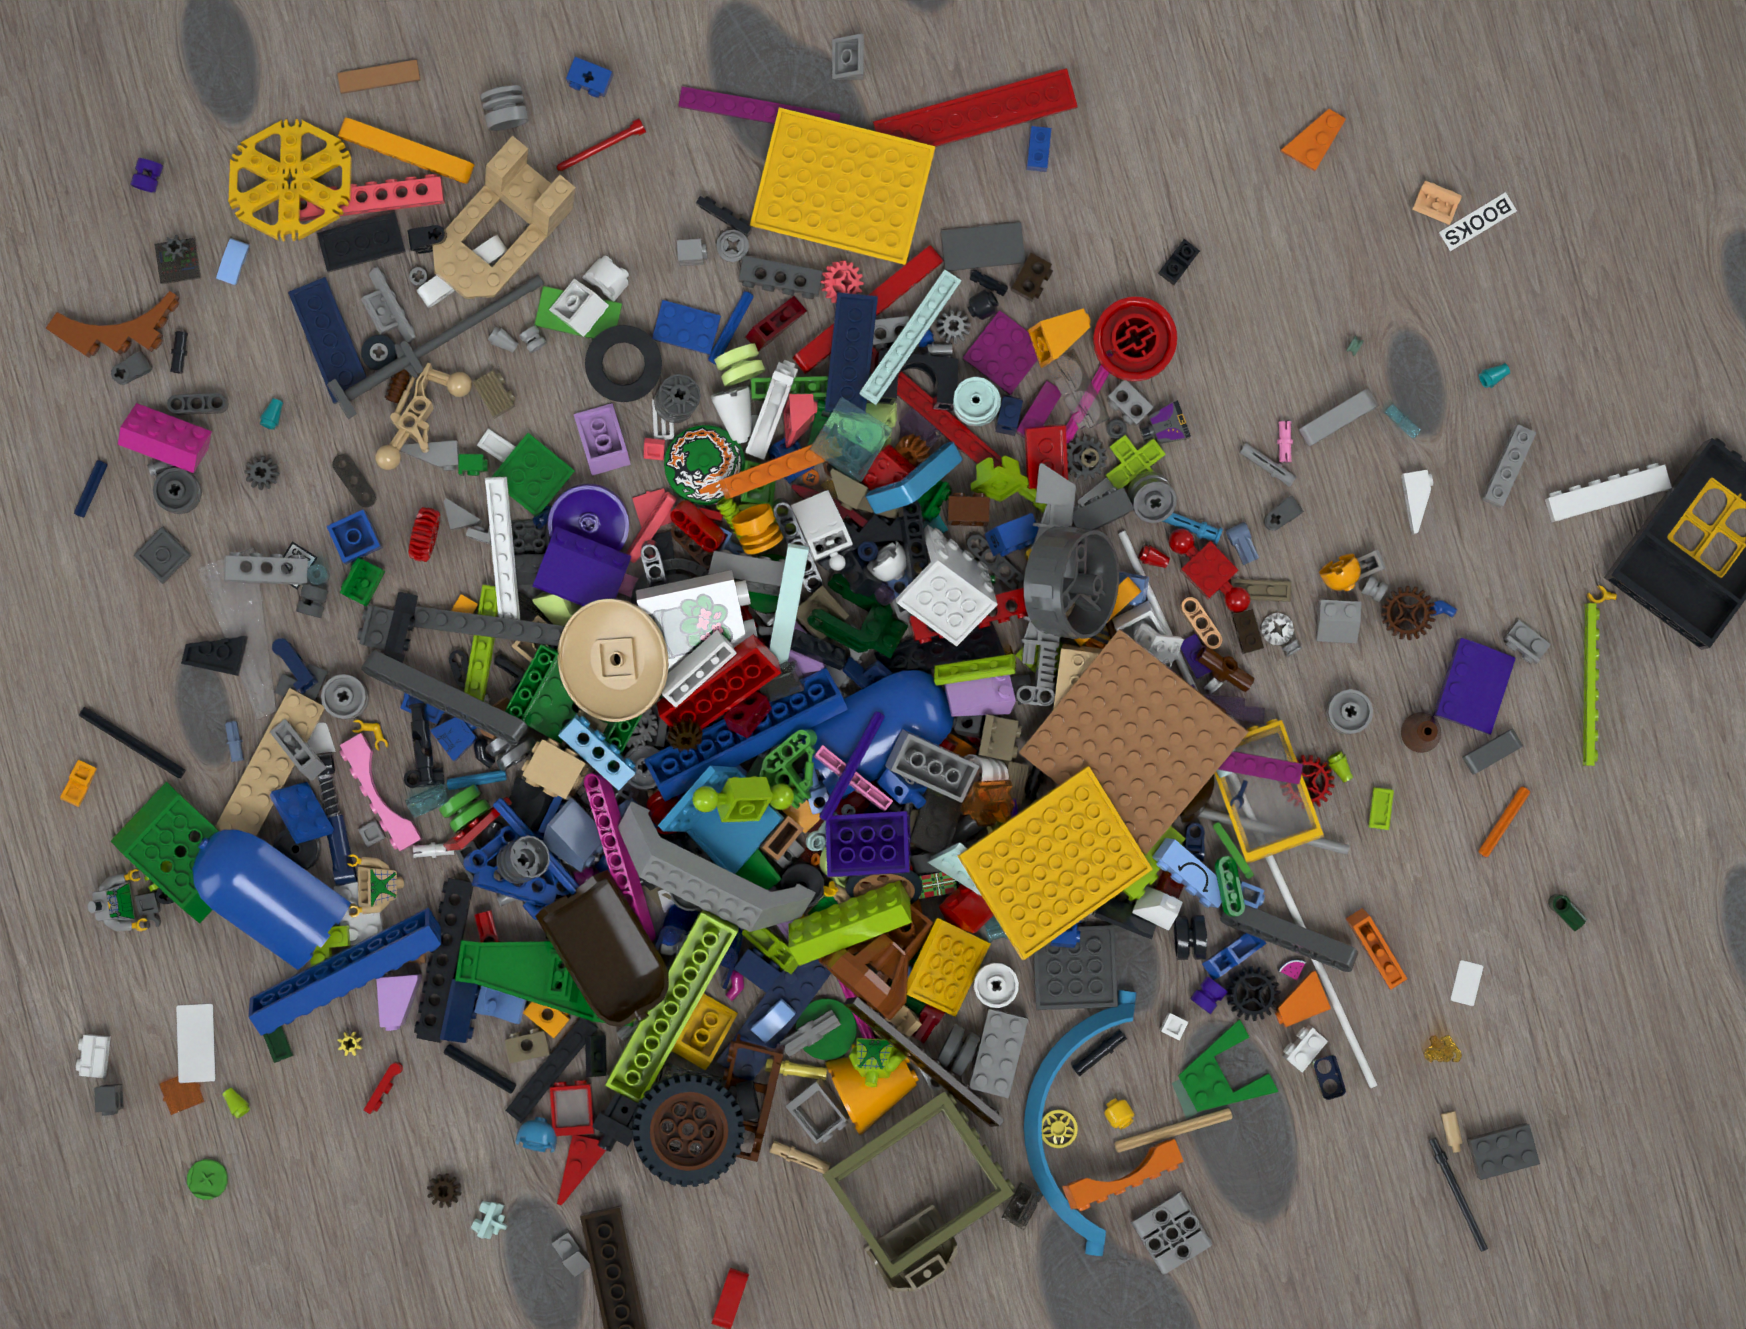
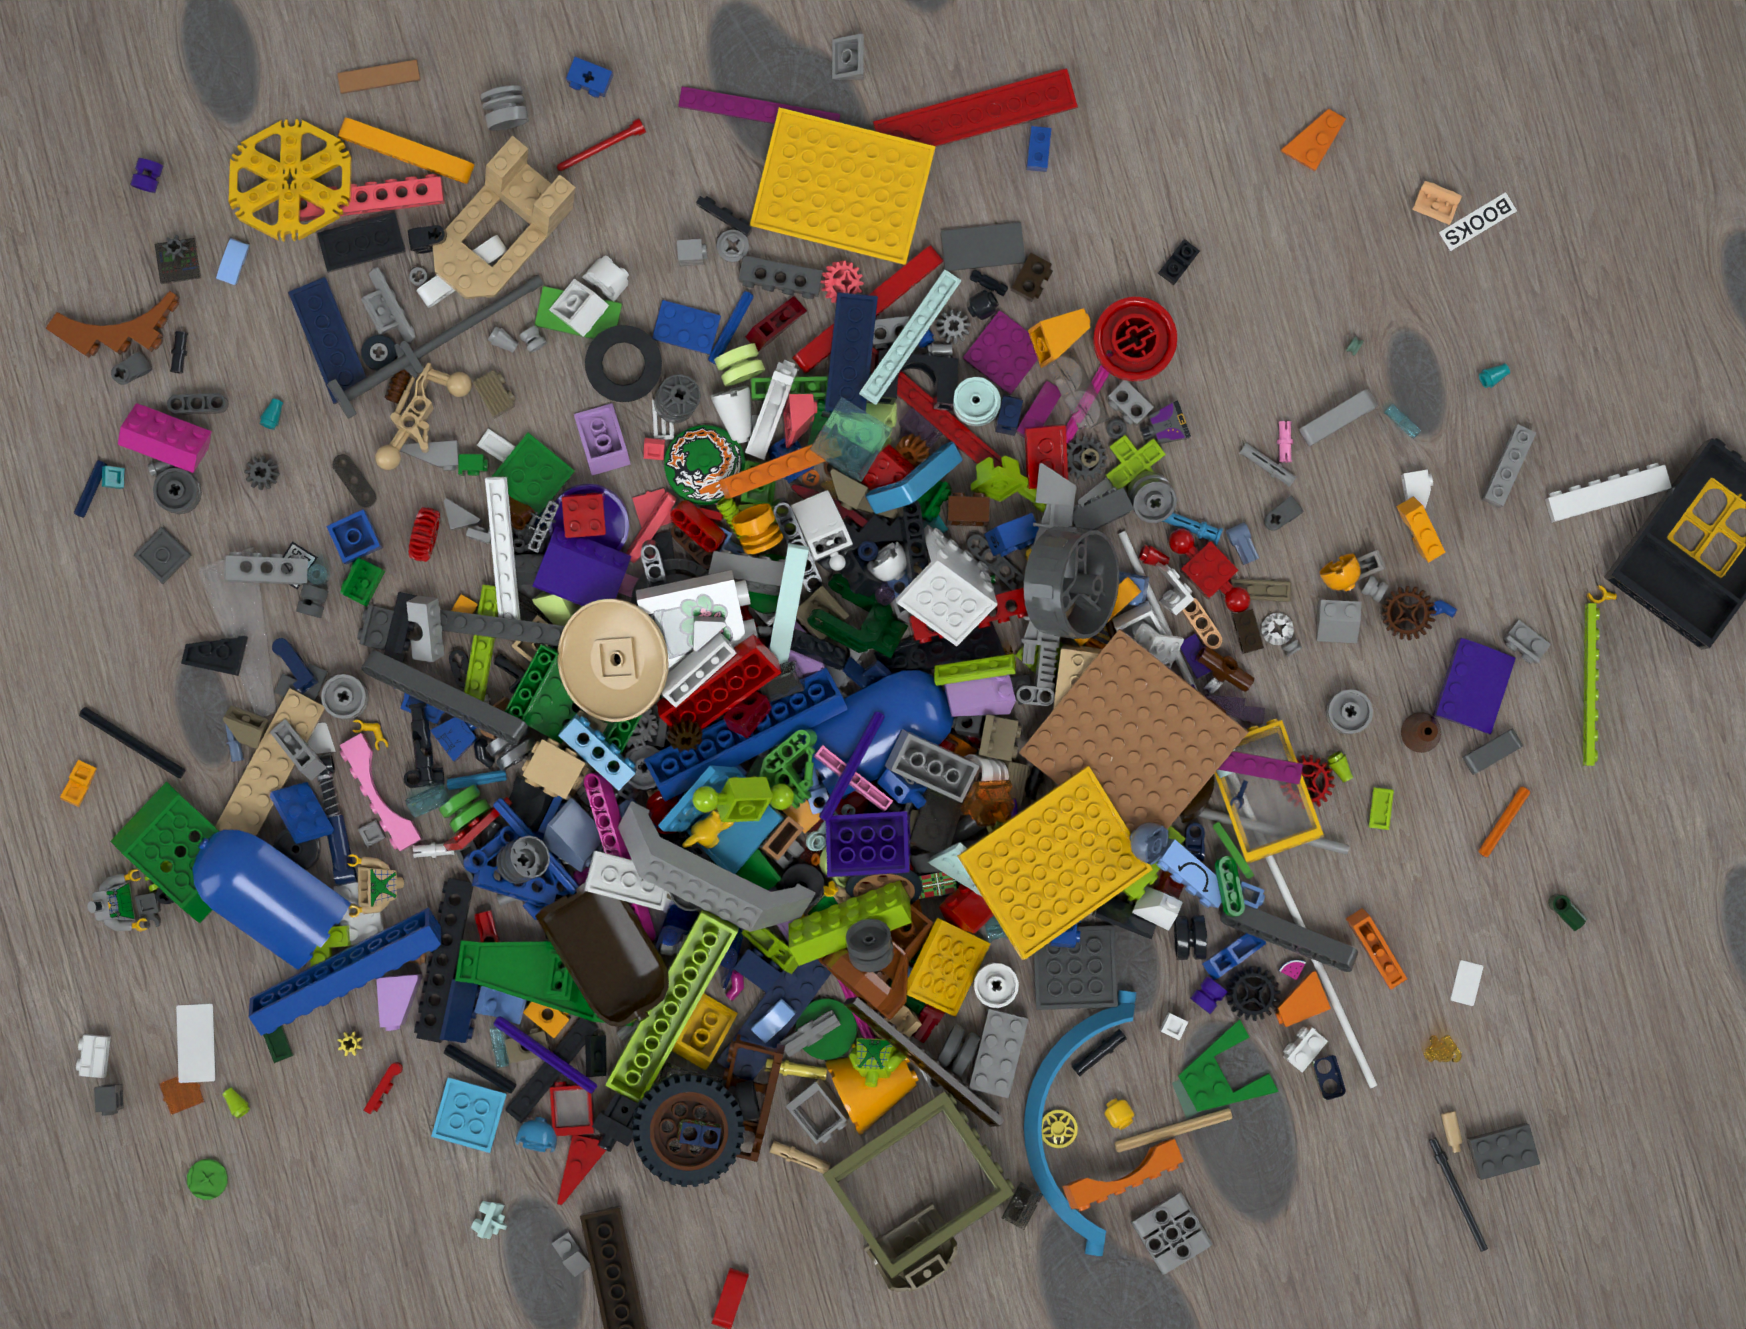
dark brown gear [427,1173,462,1208] -> none
none -> teal plate [102,466,125,489]
none -> dark tan slope [223,706,269,749]
none -> light grey arch [406,595,444,662]
none -> medium azure plate [431,1077,507,1153]
none -> clear light blue axle [490,1027,509,1068]
none -> dark purple axle [494,1016,597,1094]
none -> reddish brown piece [509,497,535,530]
none -> dark grey piece [525,500,559,553]
none -> red bracket [562,492,606,538]
none -> white tile [584,851,668,911]
none -> dark blue piece [677,1119,722,1149]
none -> yellow animal [682,807,735,849]
none -> slope [692,616,727,652]
none -> dark grey wheel [846,919,894,972]
none -> sand blue cylinder [1130,822,1169,865]
none -> white bracket [1156,562,1194,615]
none -> light orange arch [1396,496,1446,563]

